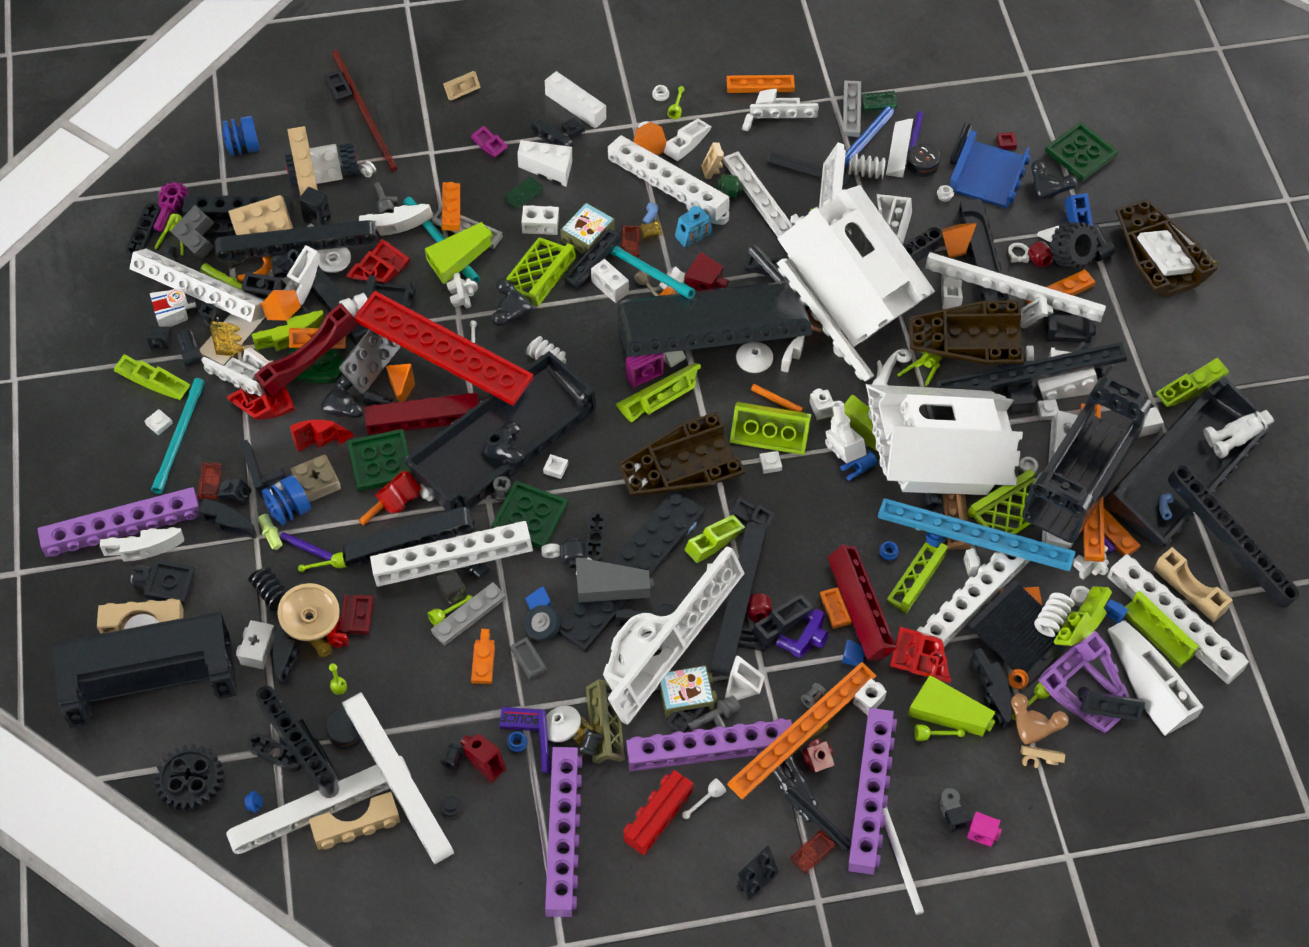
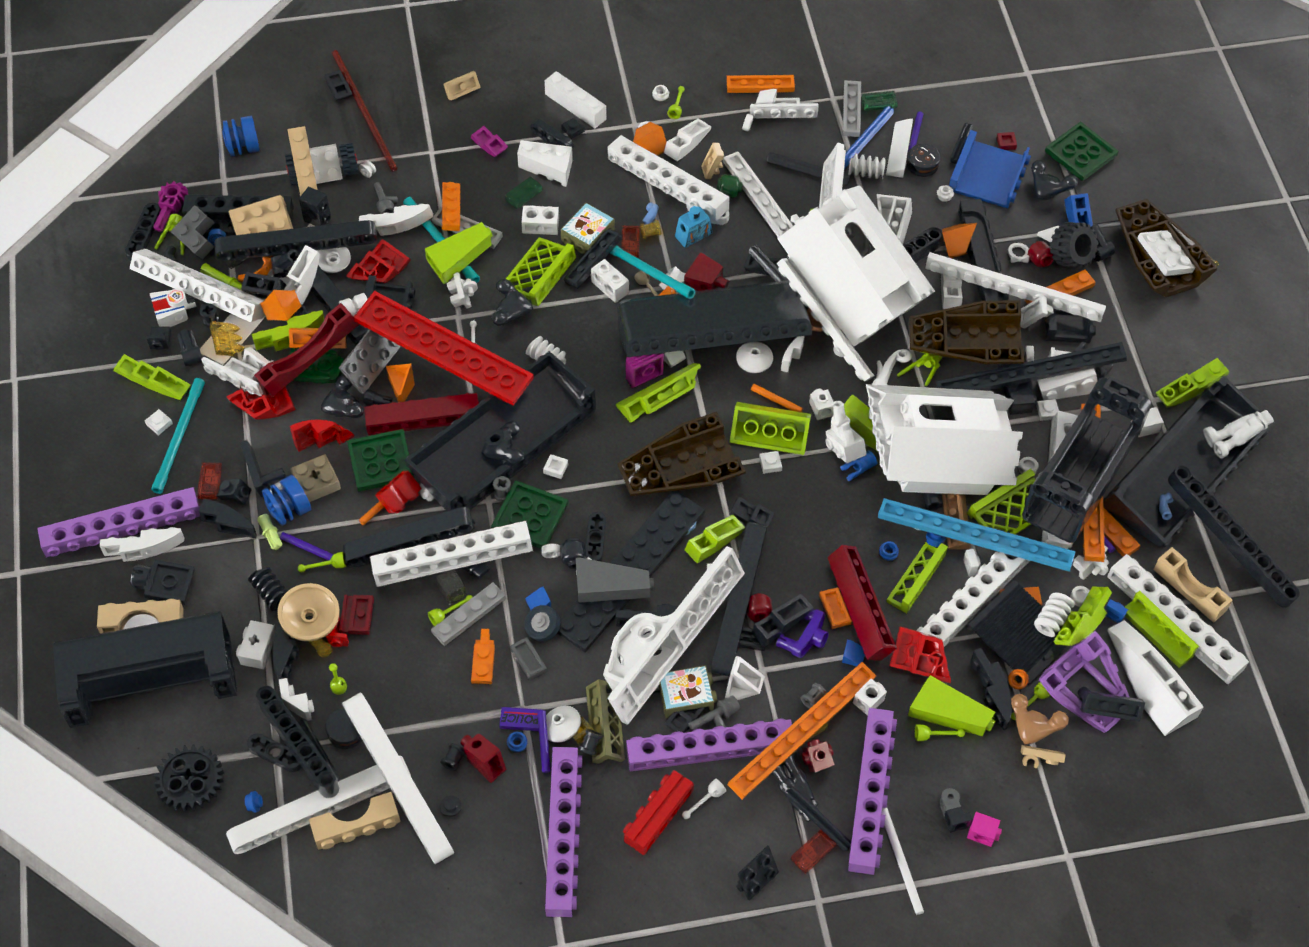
none -> blue tile [208,229,226,246]
none -> white slope [279,678,314,721]

